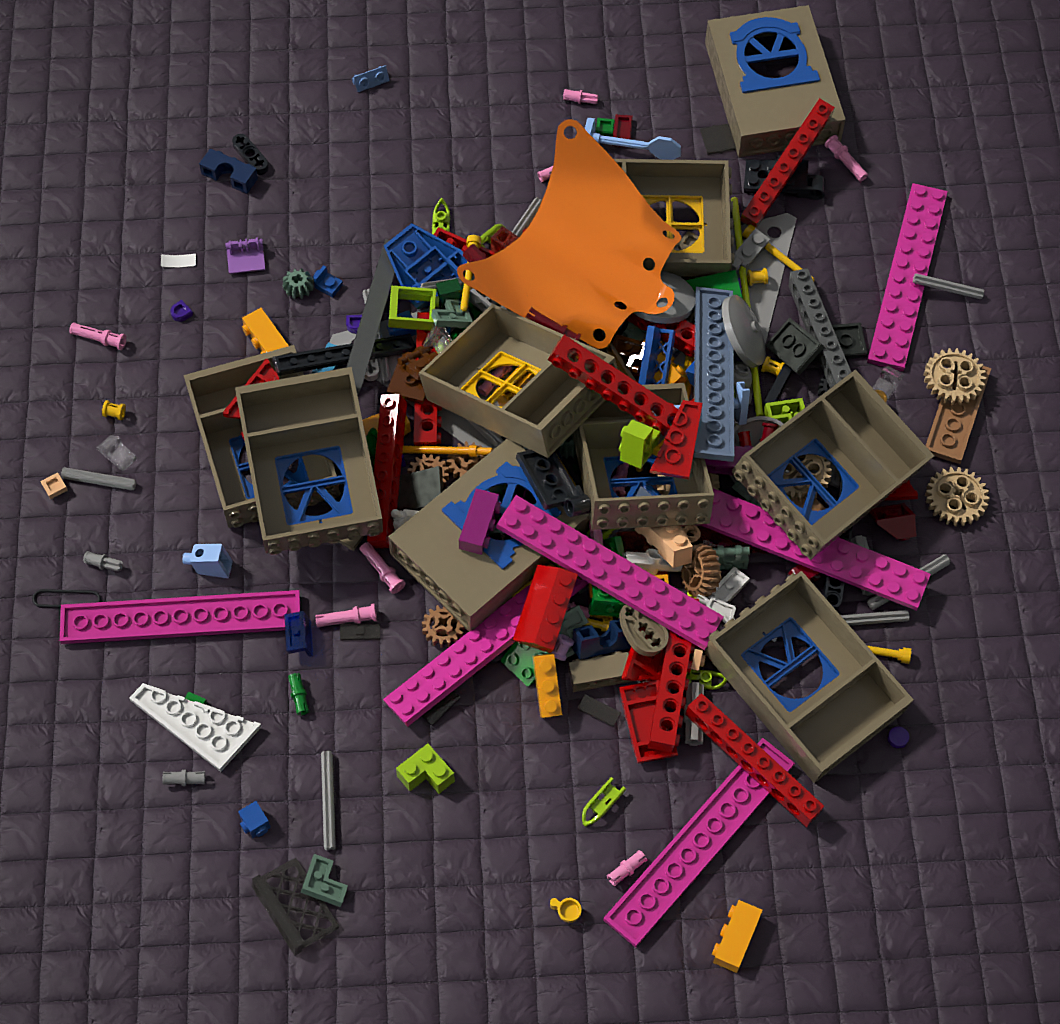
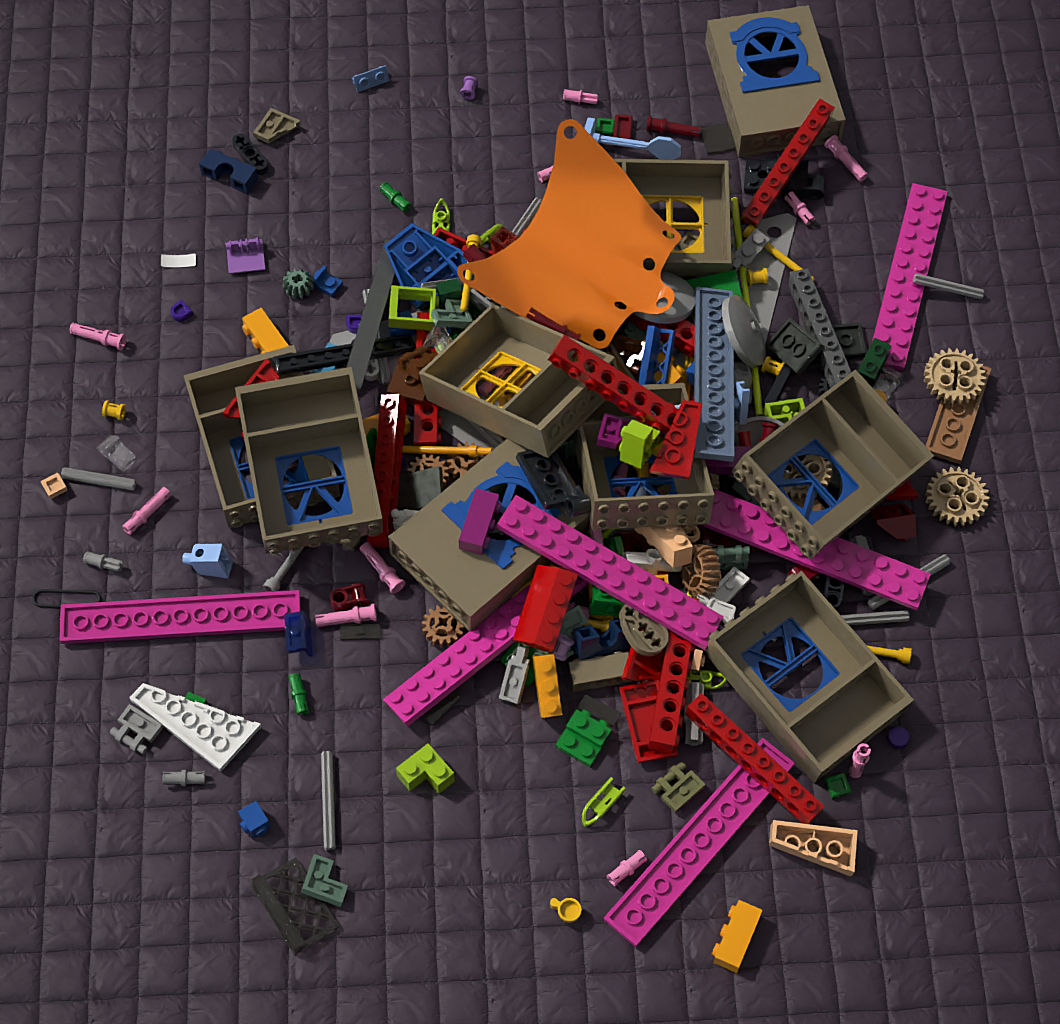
none -> light grey plate [110,704,163,754]
none -> bright pink pin [122,487,172,535]
none -> dark tan wing [253,108,301,144]
none -> light grey piece [263,547,304,592]
none -> dark red piece [330,583,370,612]
none -> green pin [379,182,412,212]
none -> medium lavender bush [460,76,479,100]
none -> light grey hinge [499,646,530,704]
none -> green plate [555,709,612,768]
none -> magenta wing [596,413,641,449]
none -> yellow bush [633,462,654,478]
none -> dark red pin [646,115,700,138]
none -> olive plate [651,762,706,813]
none -> light nougat wedge [769,820,857,876]
none -> bright pink pin [784,192,815,225]
none -> green tile [824,773,851,799]
none -> bright pink pin [849,743,871,778]
none -> dark green brick [858,338,892,383]

